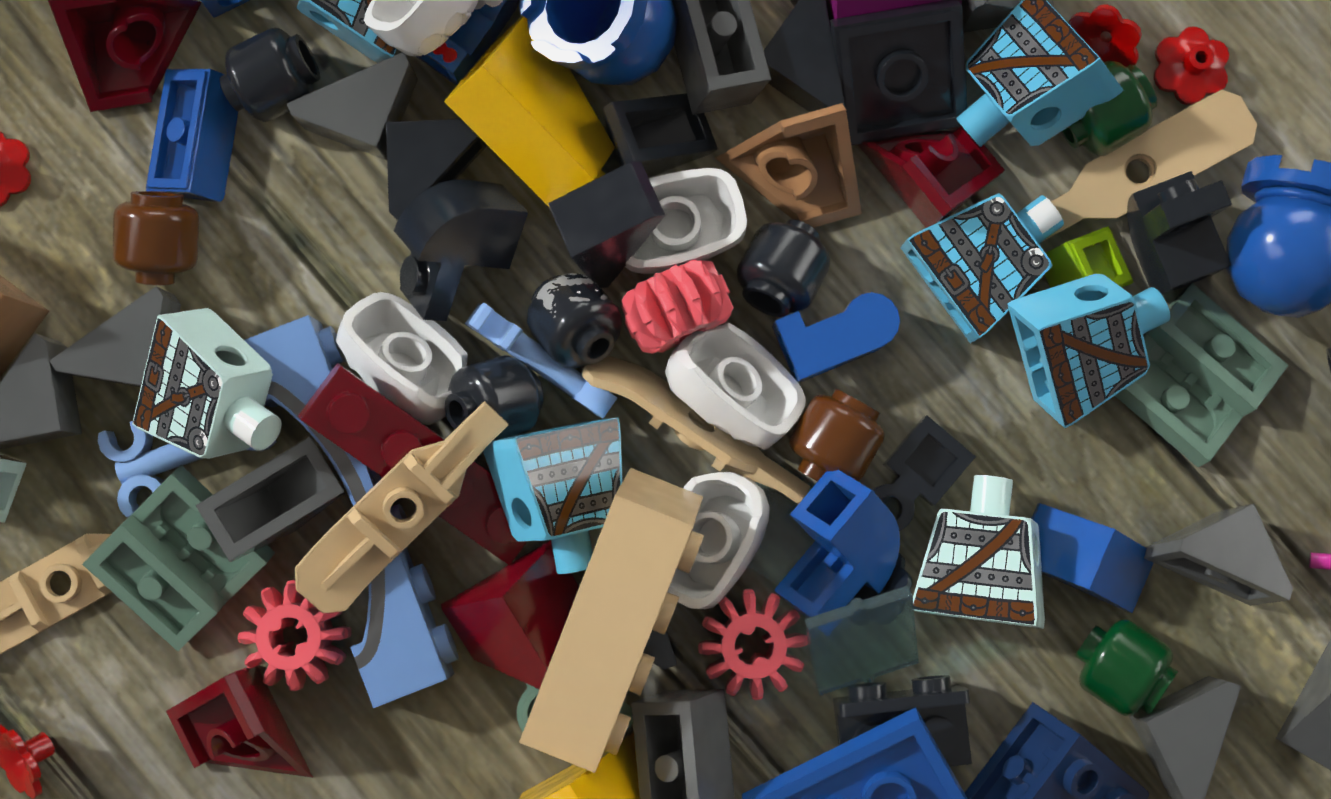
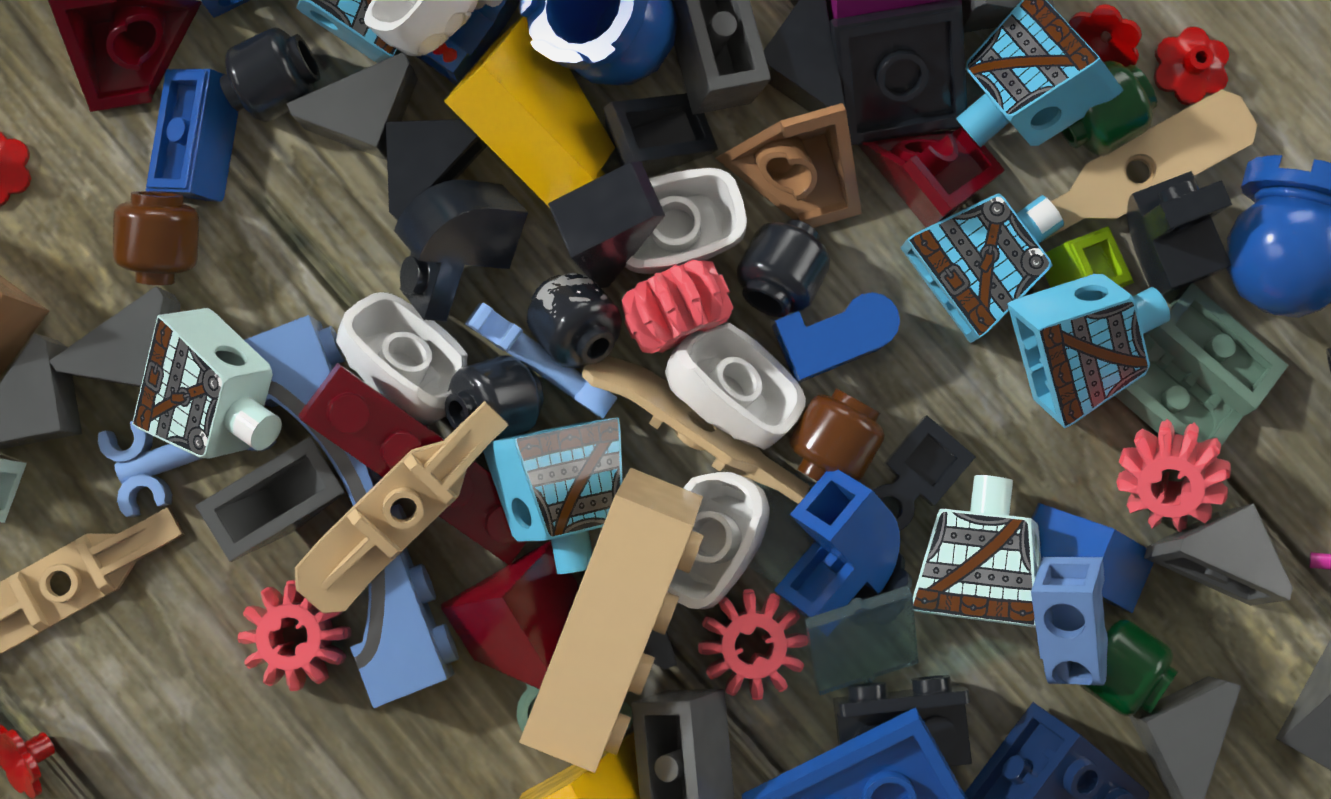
sand green slope [82,465,275,651] -> none
dark red slope [166,666,313,778] -> none
none -> medium blue leg [1031,557,1108,686]
none -> coral gear [1116,419,1231,533]

